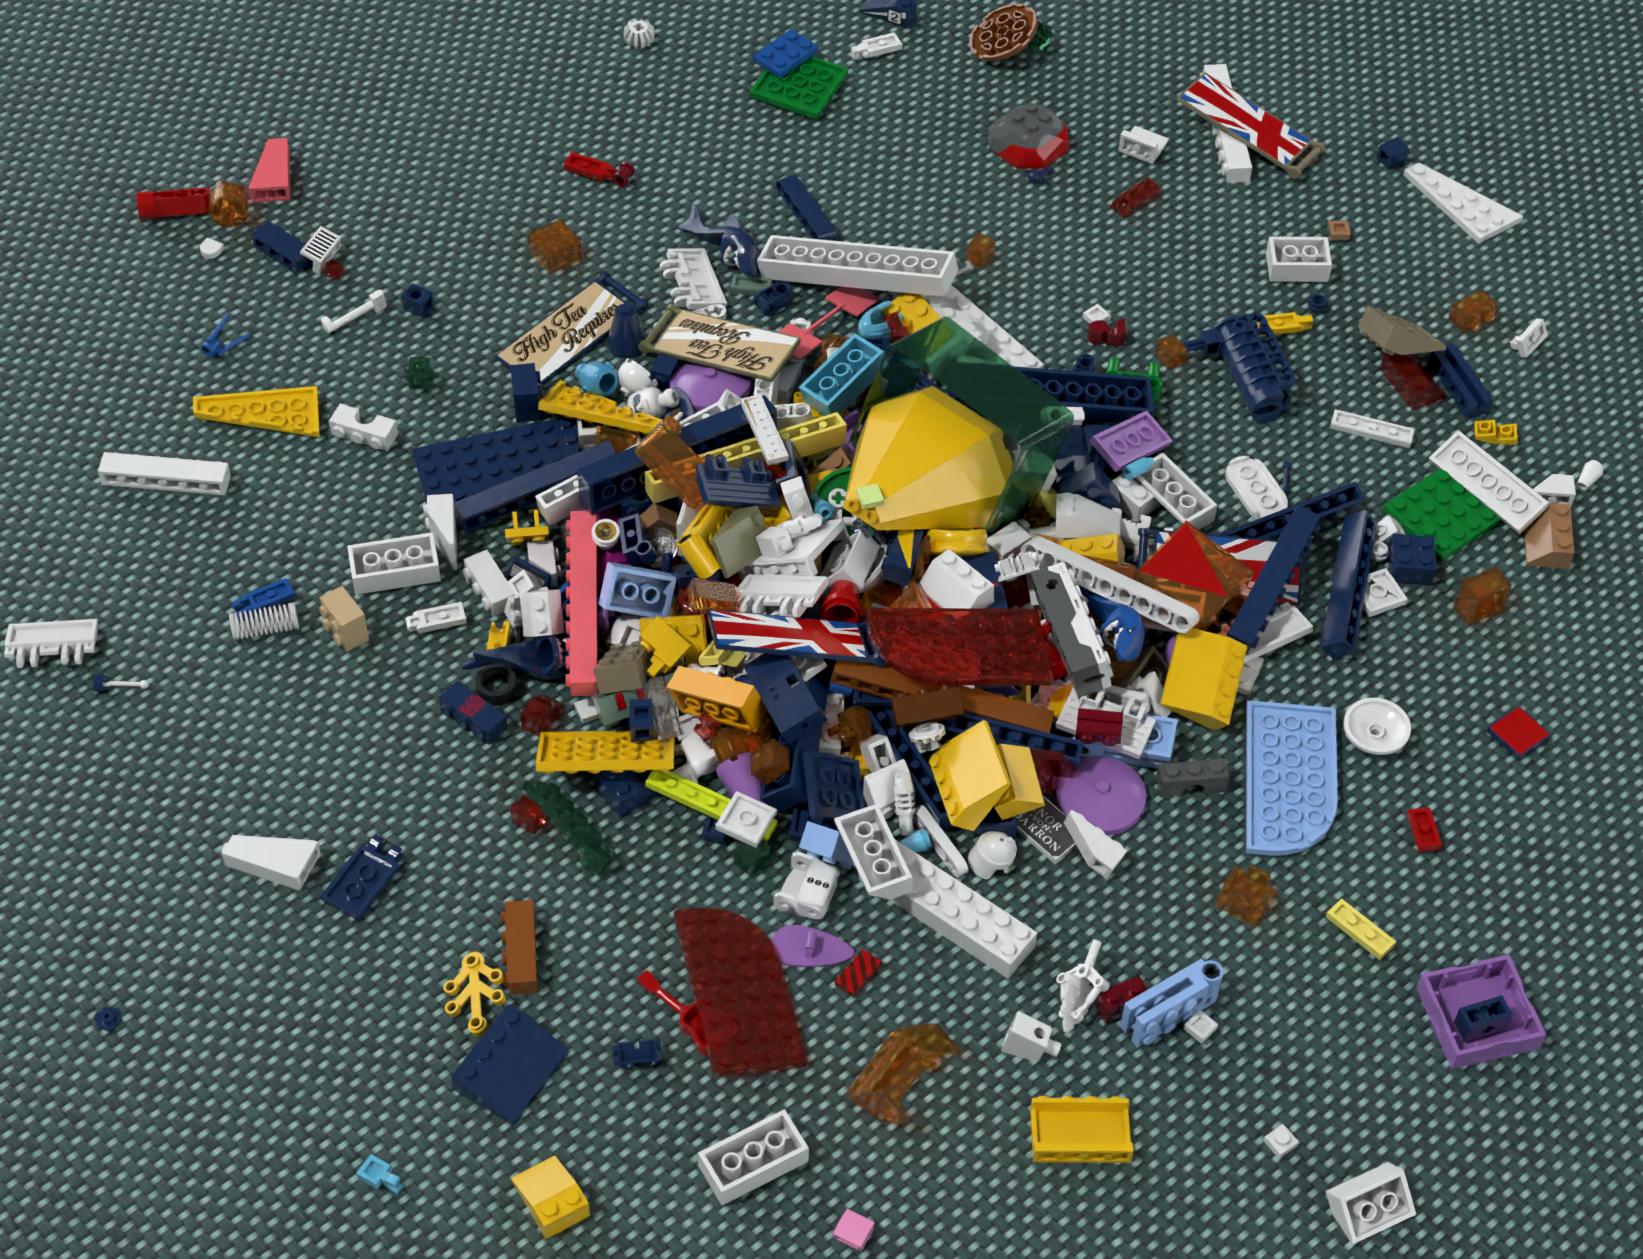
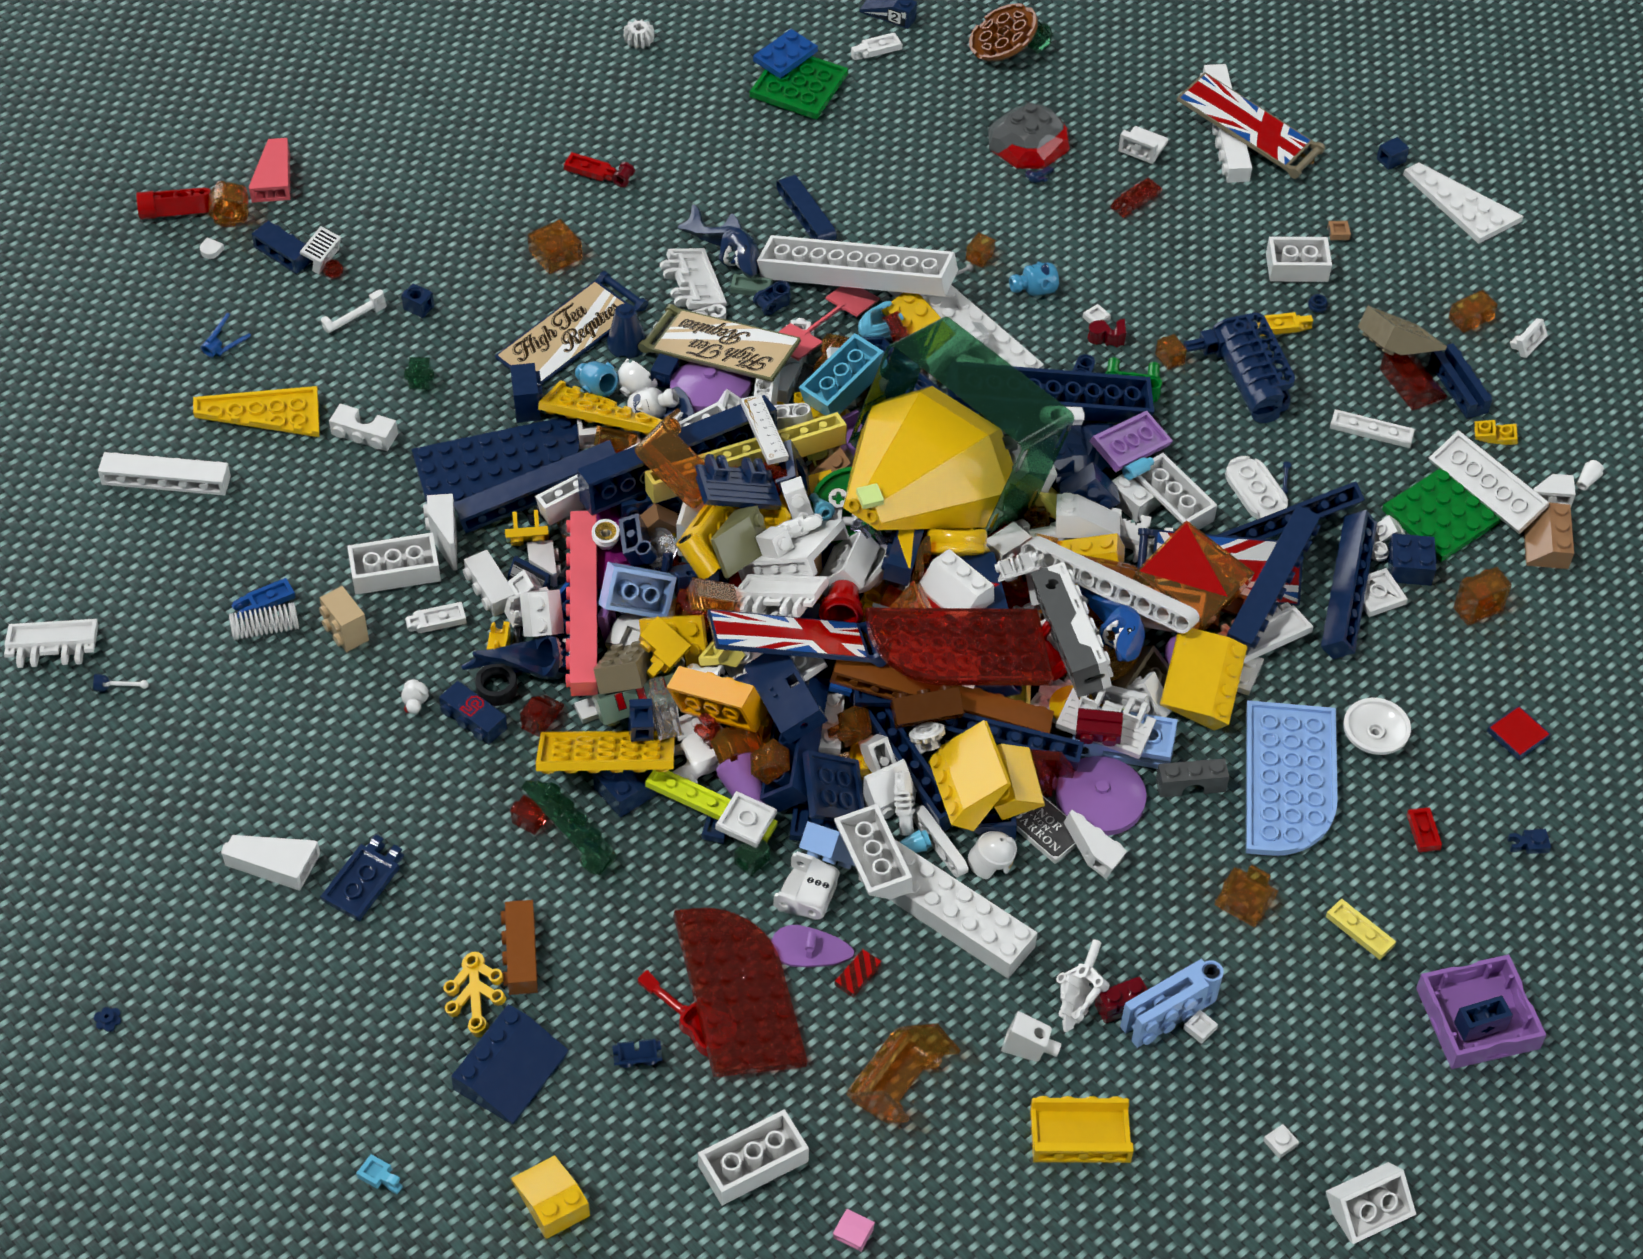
none -> white animal [401,679,429,714]
none -> dark azure piece [1009,261,1059,296]
none -> dark blue plate [1507,829,1551,854]

